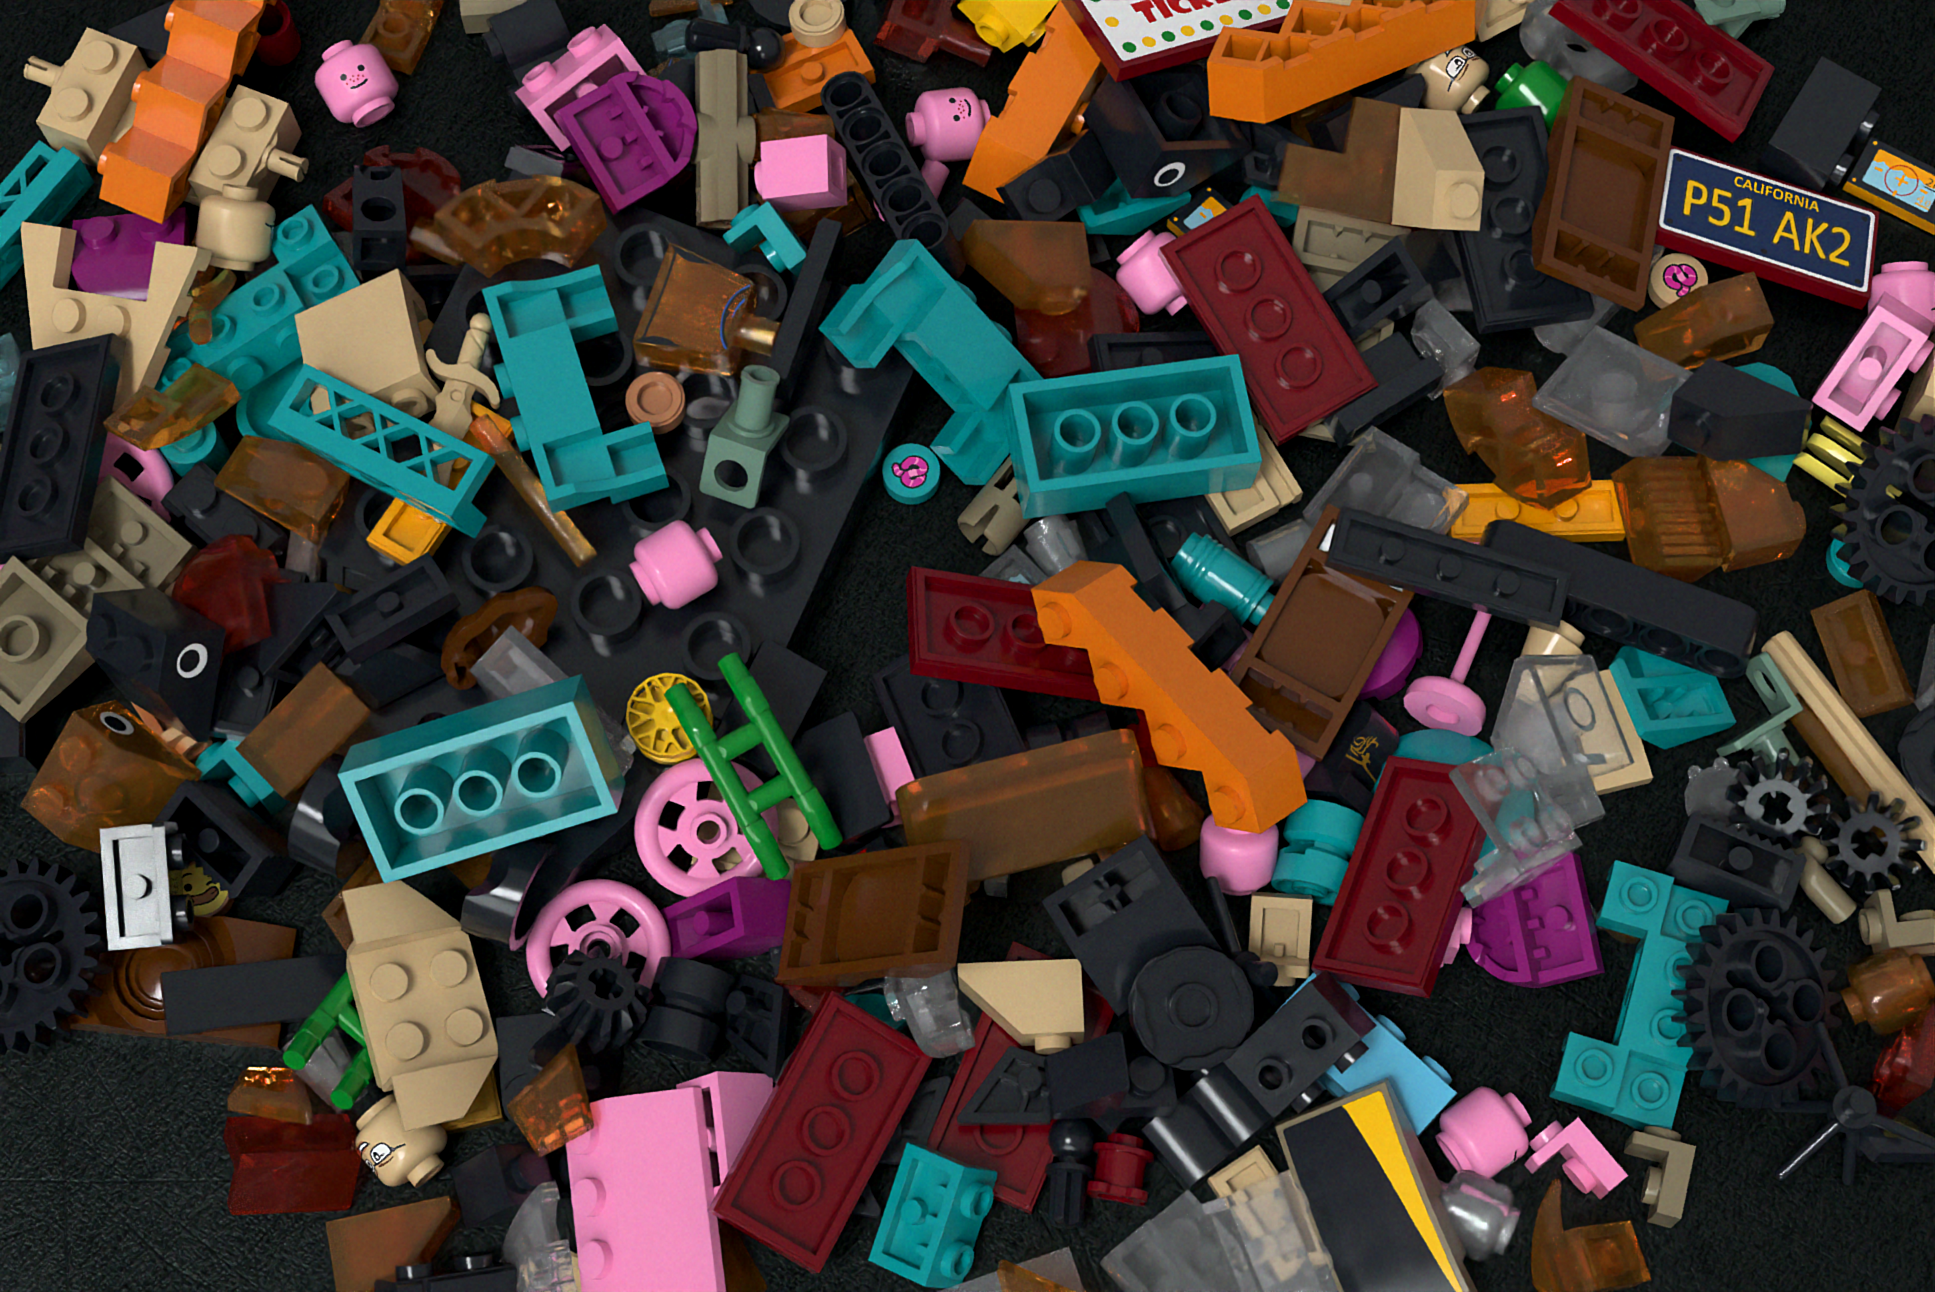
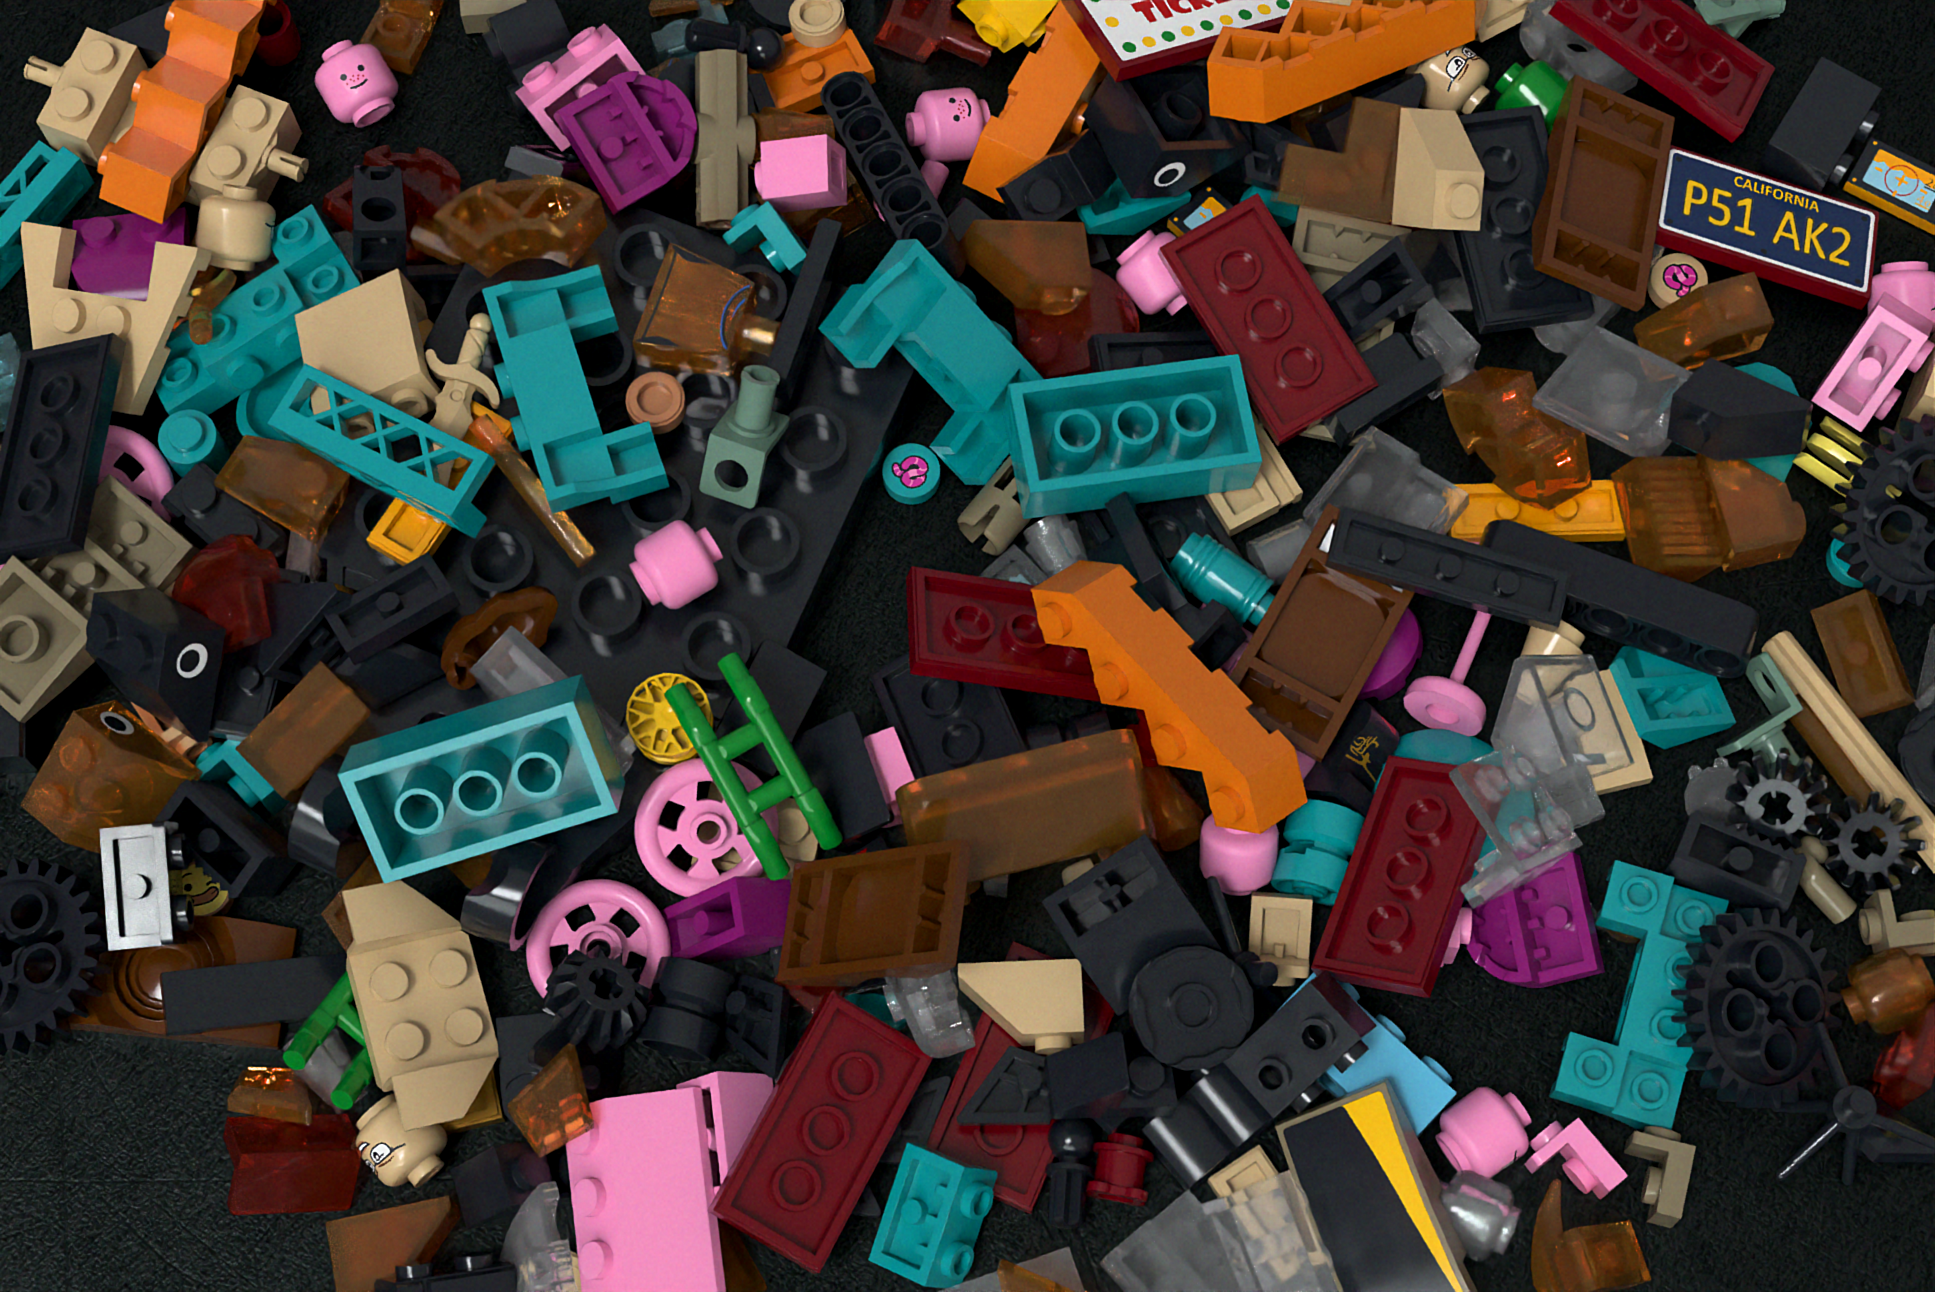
clear orange slope [103,362,241,451] -> none

